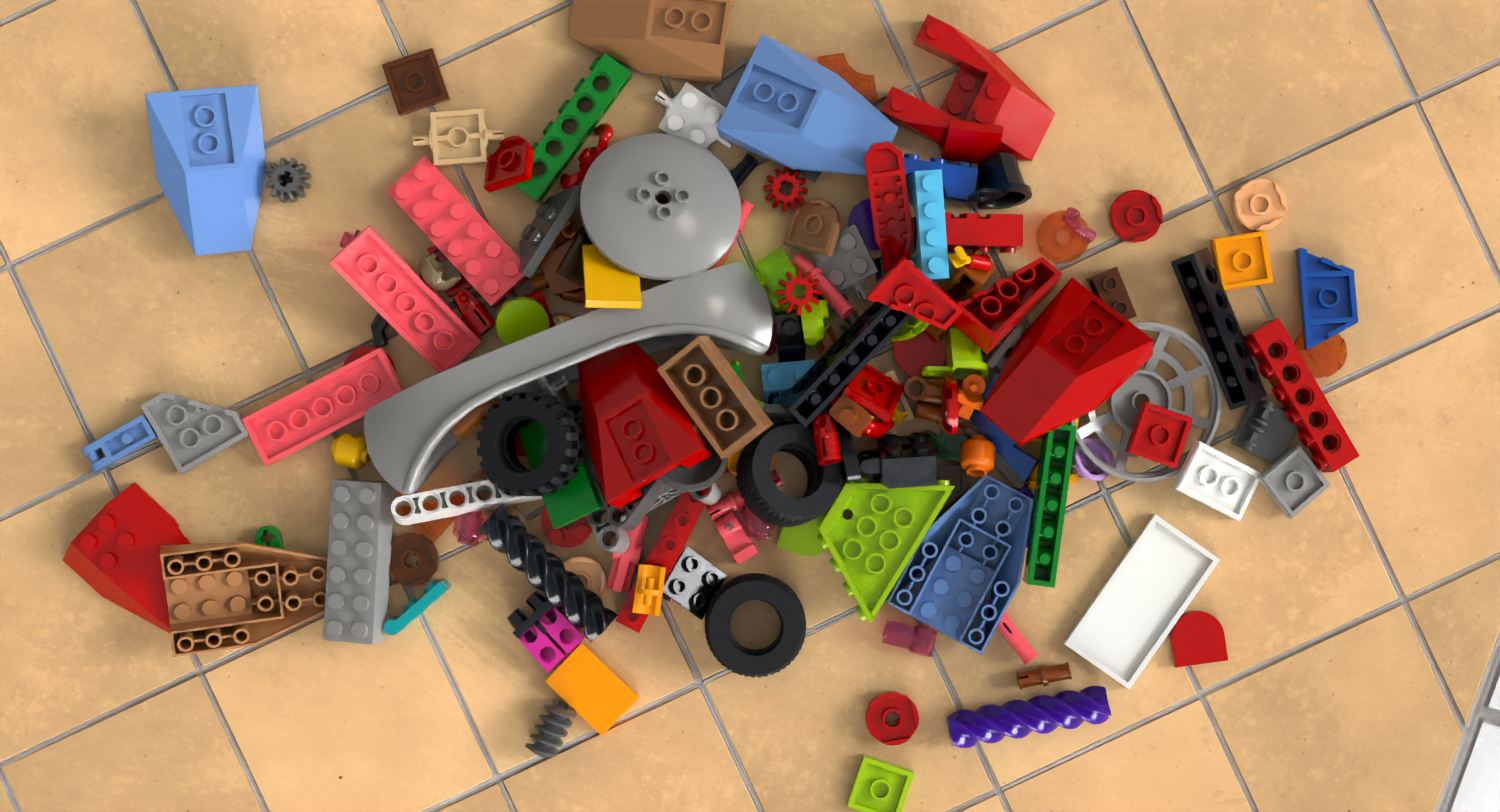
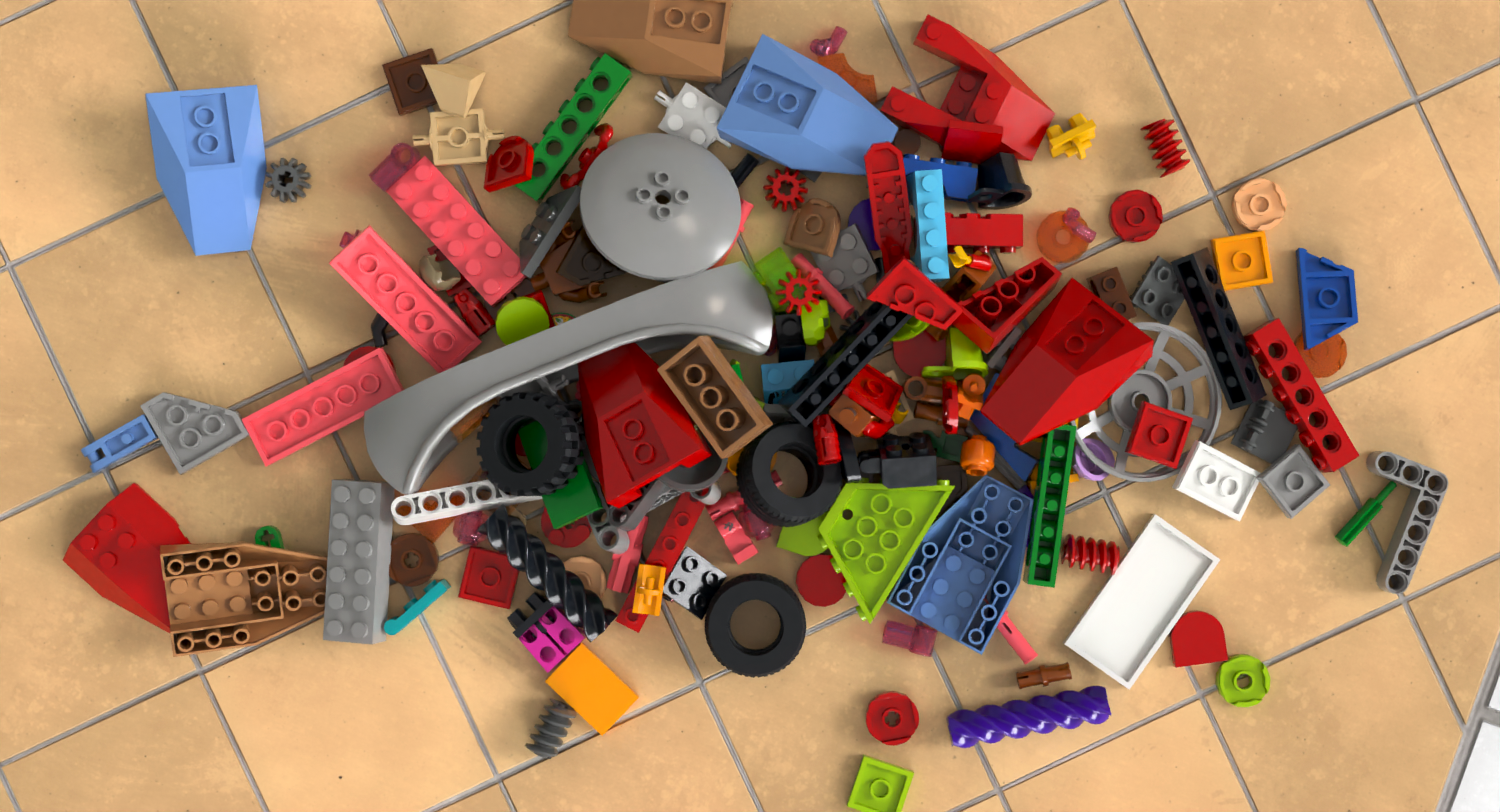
yellow head [331,433,371,470] -> none
yellow tile [582,245,642,309] -> none
none -> clear pink piece [369,143,420,192]
none -> tan slope [421,64,486,118]
none -> red tile [458,545,519,609]
none -> red tile [796,554,846,607]
none -> clear pink arm [810,26,848,57]
none -> reddish brown tile [894,129,921,156]
none -> yellow hips [1046,113,1096,160]
none -> red piece [1061,534,1120,575]
none -> dark grey hinge [1129,256,1185,325]
none -> red piece [1140,119,1190,178]
none -> lime tile [1216,654,1270,707]
none -> green axle [1335,481,1397,547]
none -> light grey beam [1366,451,1449,594]

